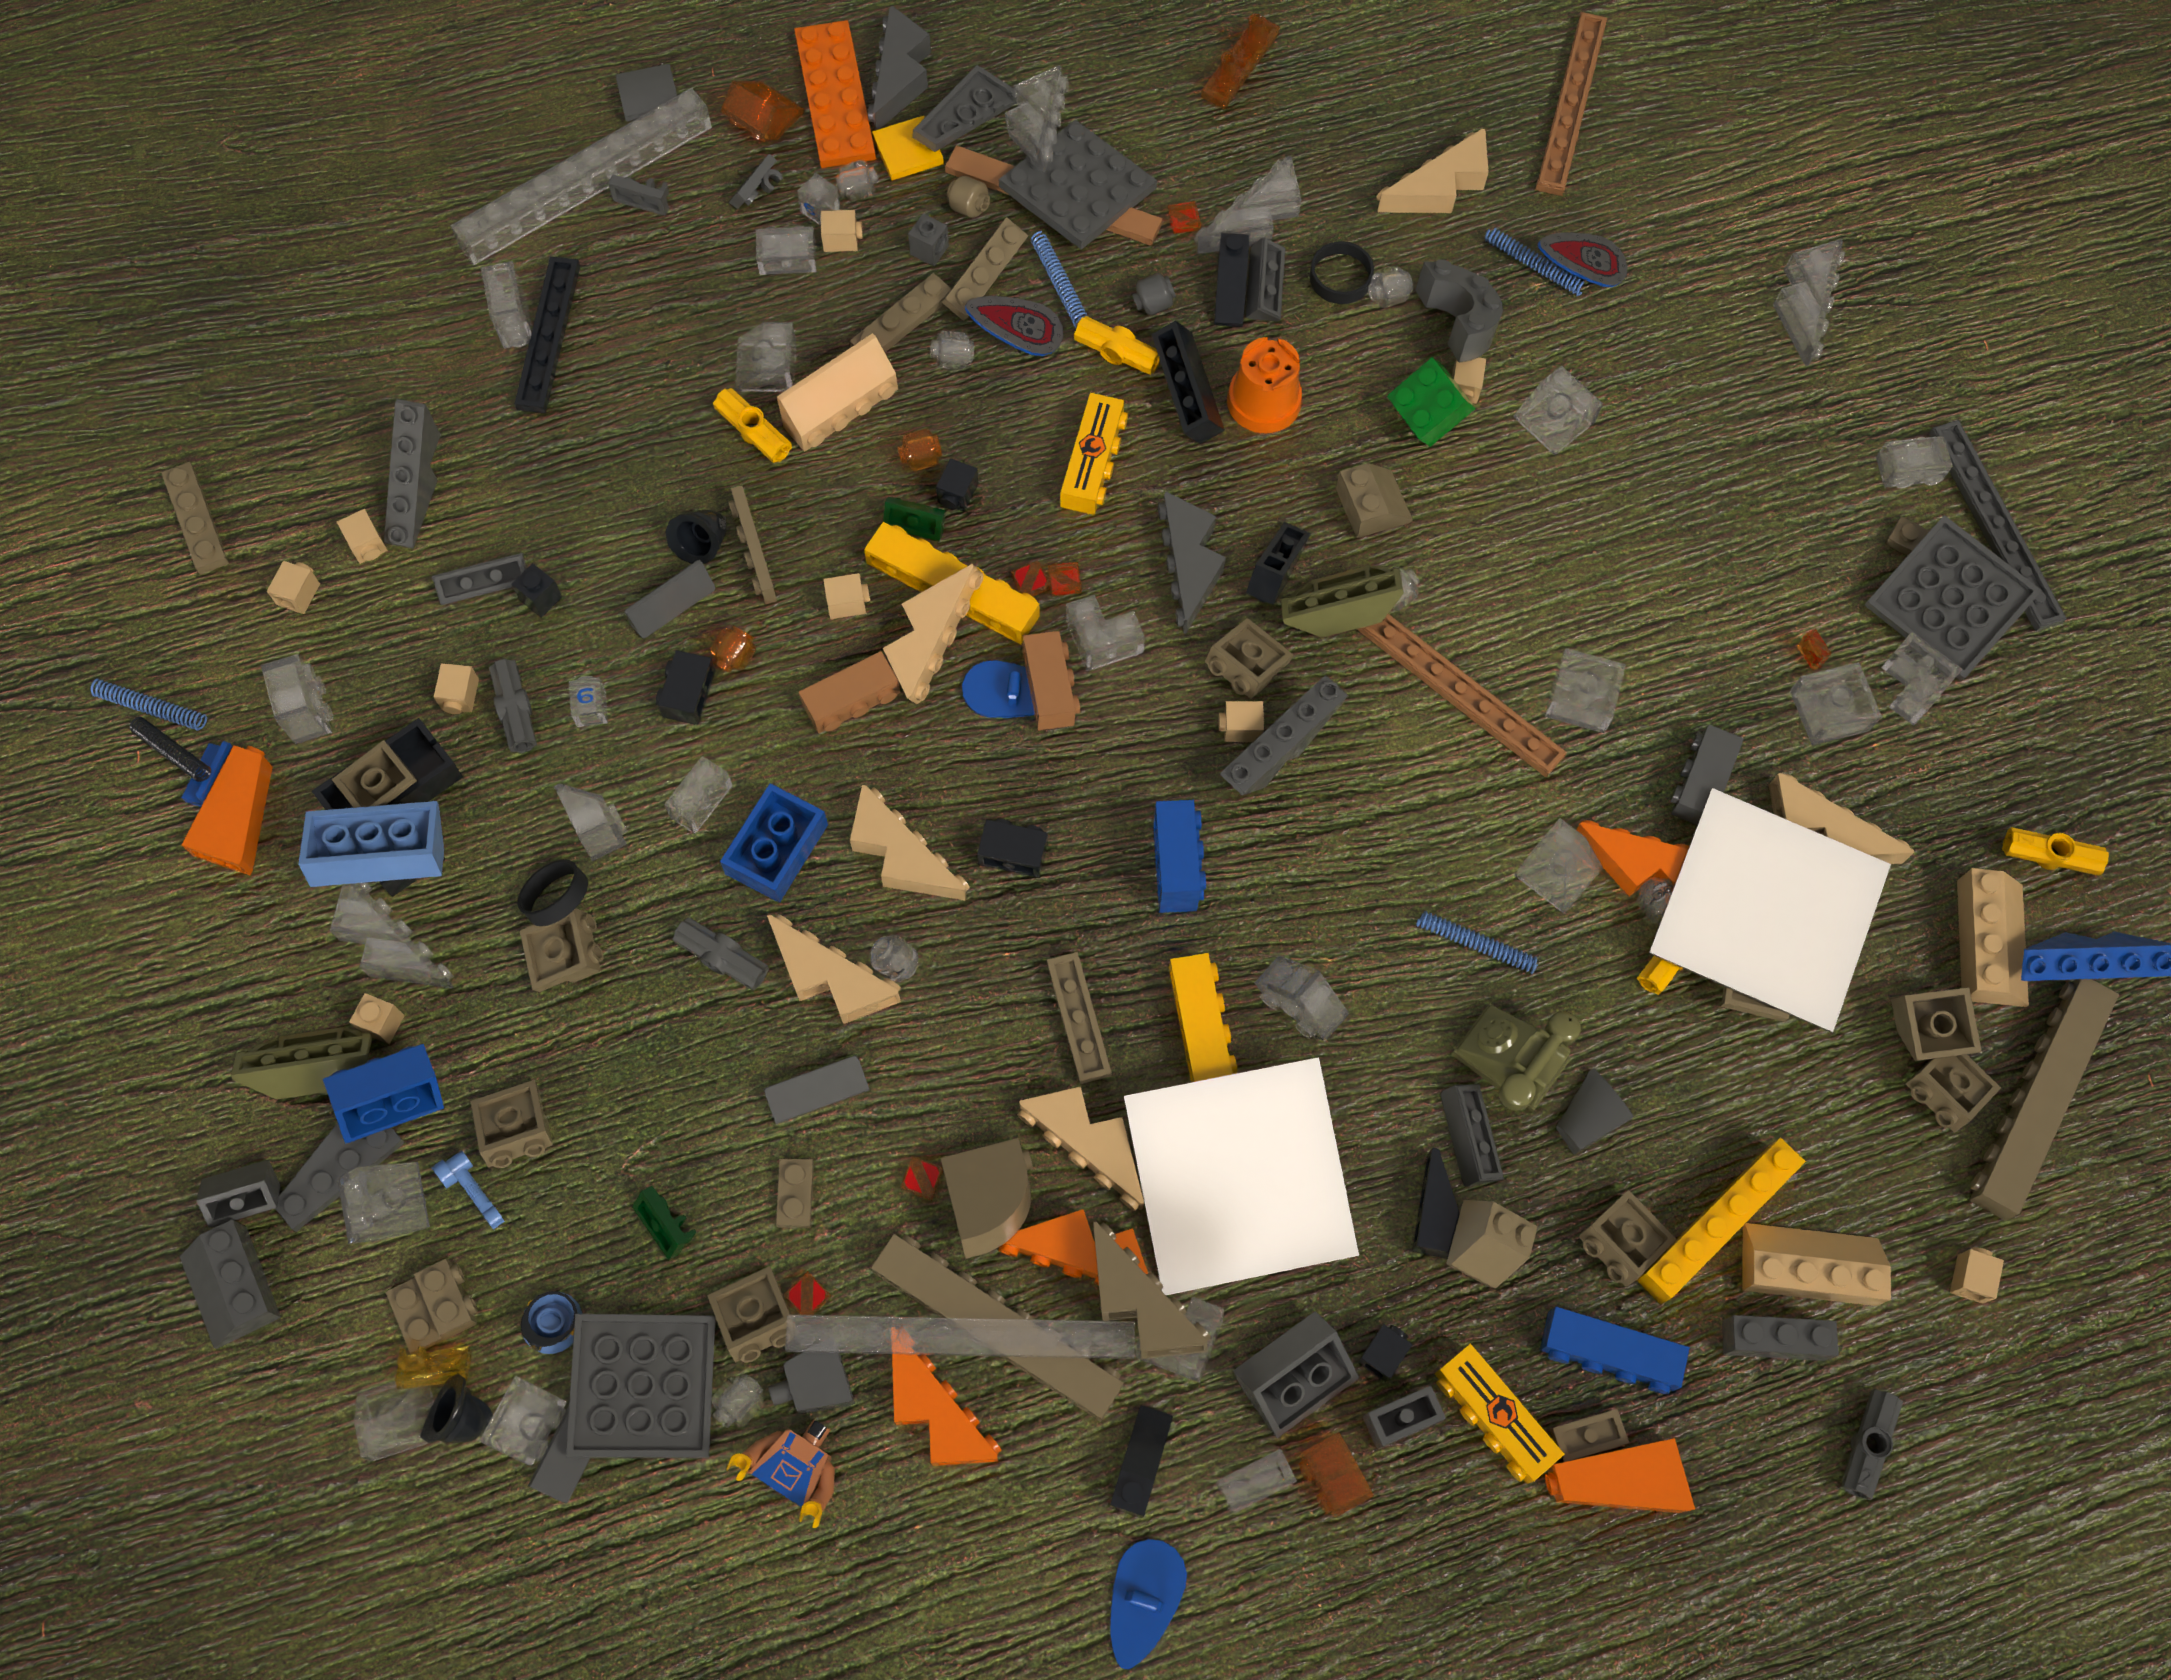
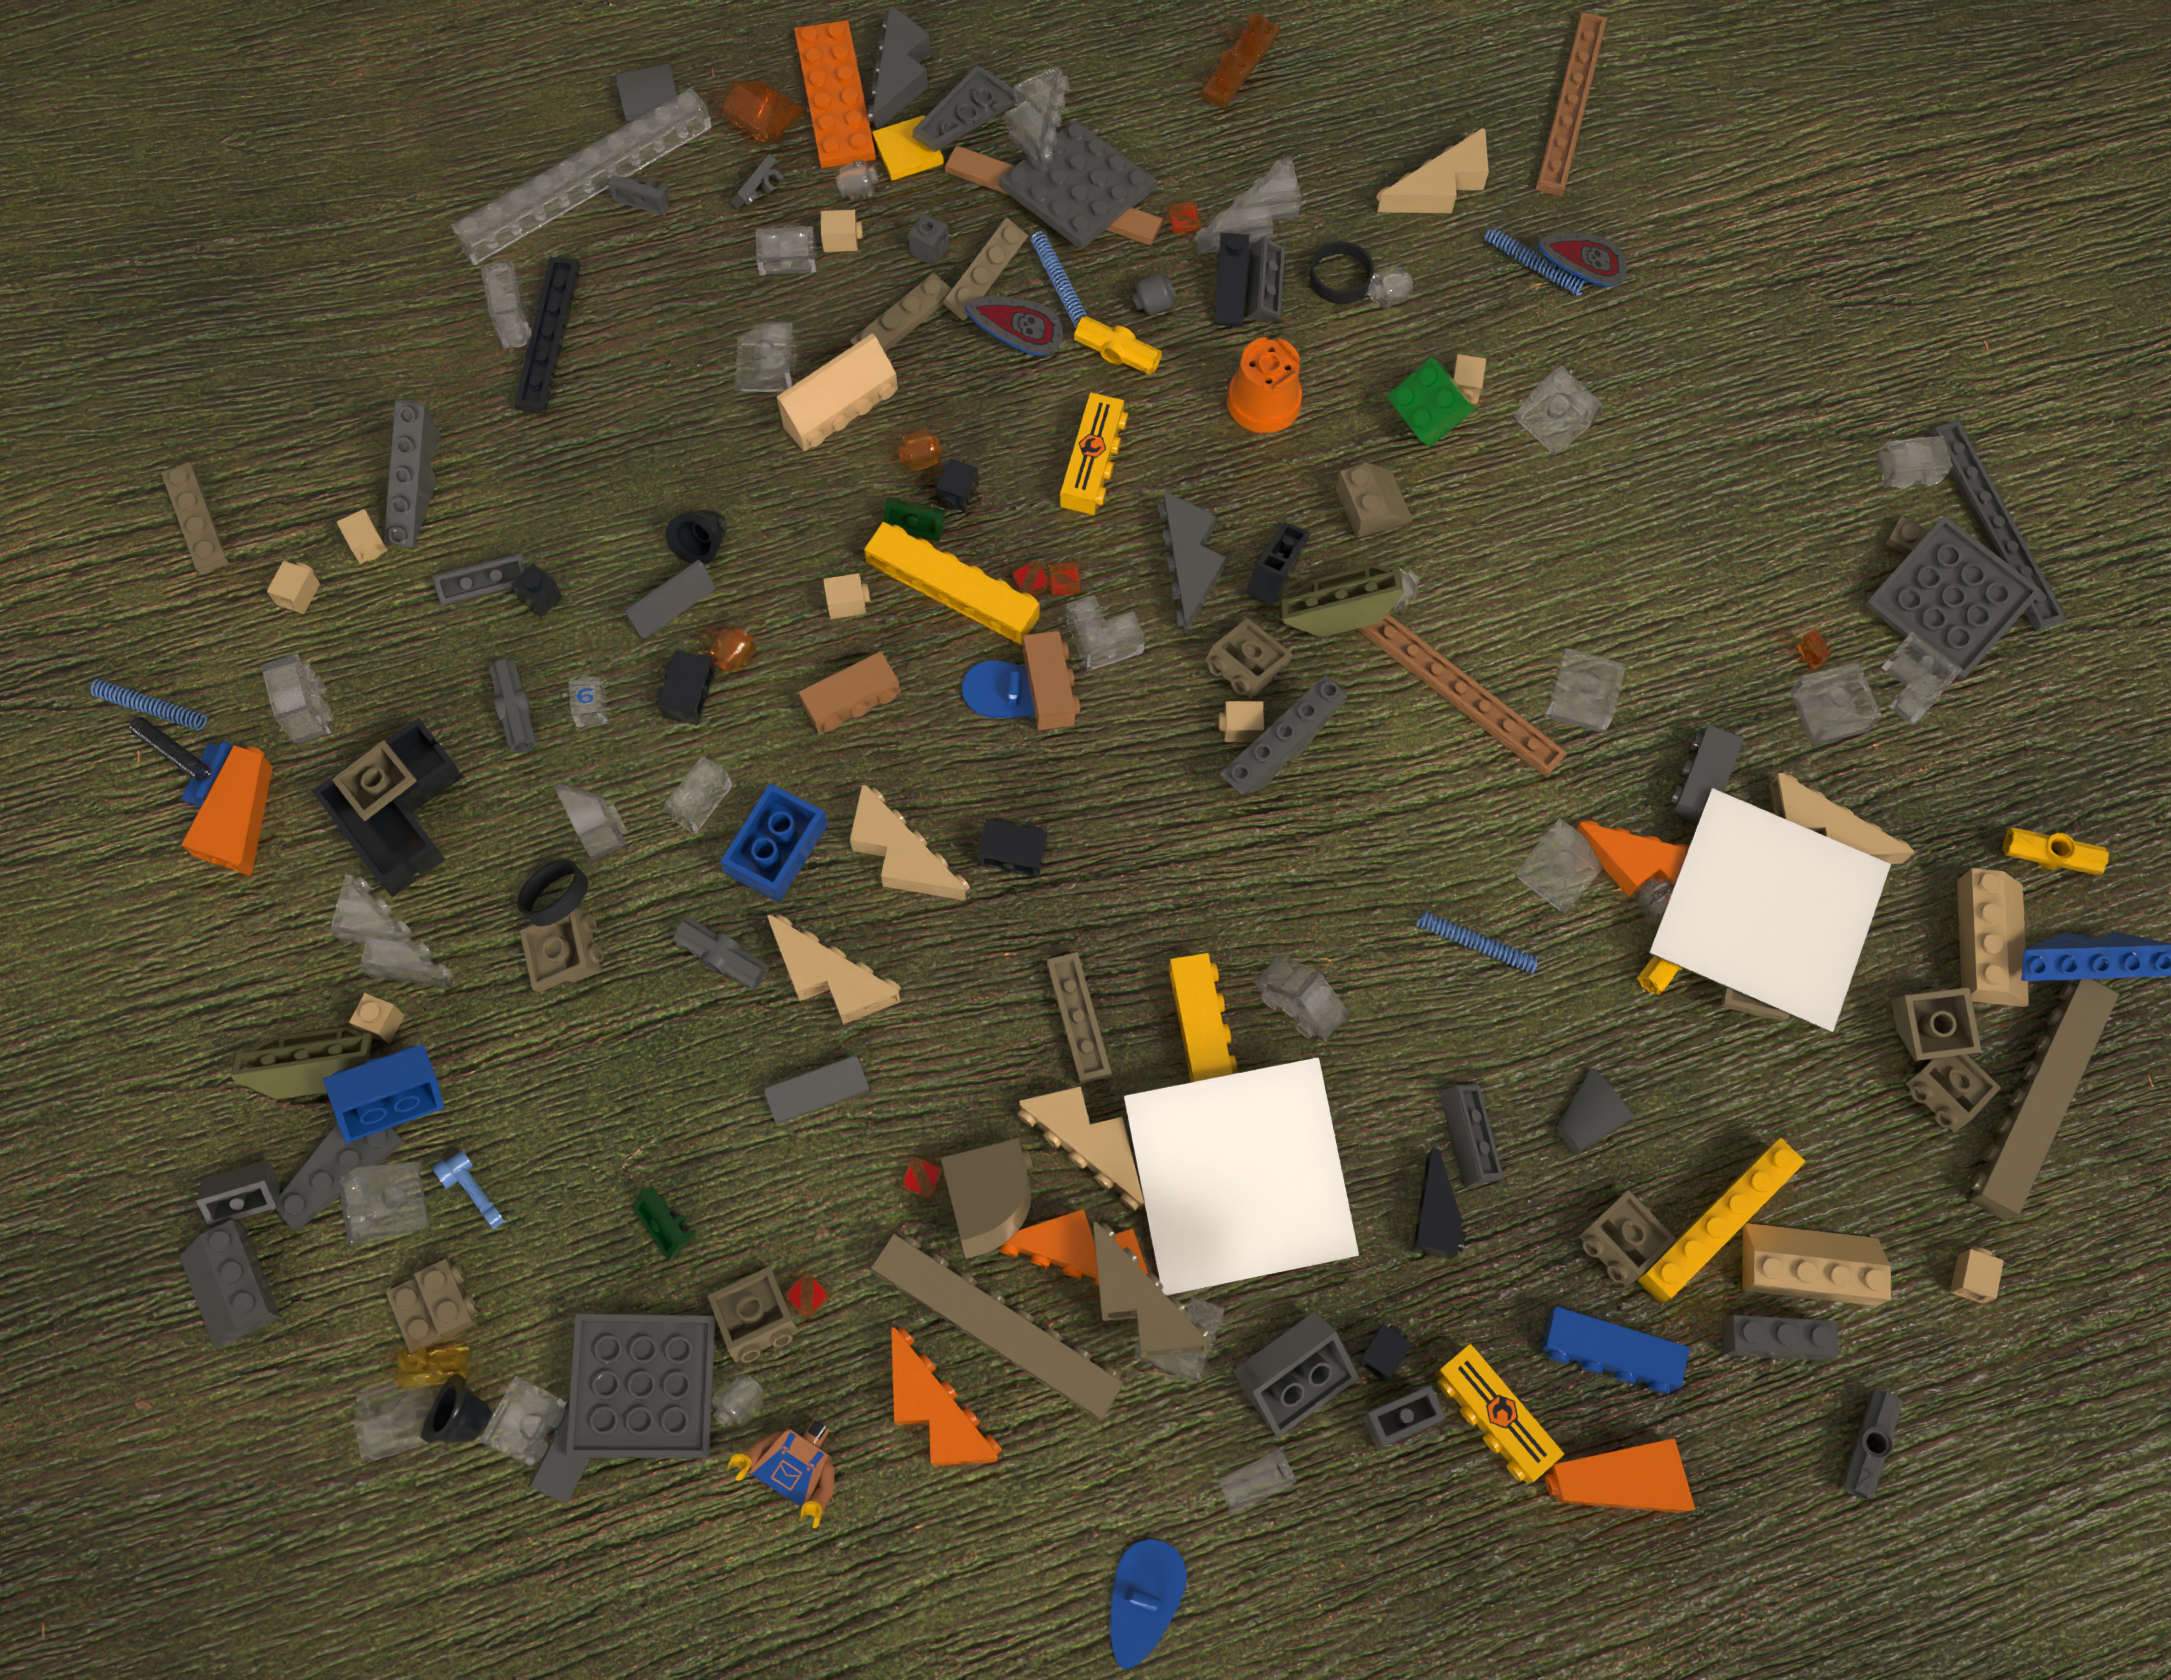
medium blue slope [298,801,444,887] -> none
tan brick [434,663,479,714] -> none
dark tan plate [470,1080,553,1168] -> none
medium blue piece [520,1291,582,1354] -> none
yellow piece [713,388,792,463] -> none
dark tan plate [728,485,777,605] -> none
dark grey torso [768,1337,855,1414] -> none
dark tan plate [776,1159,814,1228] -> none
clear plate [785,1315,1135,1359] -> none
clear brick [797,173,840,226] -> none
clear head [870,935,919,983] -> none
tan slope [883,564,983,704] -> none
clear head [930,330,974,370] -> none
dark tan head [947,176,990,218] -> none
black slope [1109,1405,1173,1519] -> none
black brick [1151,320,1225,444] -> none
blue brick [1153,800,1206,913] -> none
clear orange piece [1298,1432,1374,1518] -> none
dark grey brick [1415,259,1503,363] -> none
dark tan slope [1446,1200,1538,1288] -> none
olive piece [1451,1003,1581,1114] -> none
dark tan plate [1550,1409,1629,1463] -> none
clear slope [1773,239,1845,367] -> none

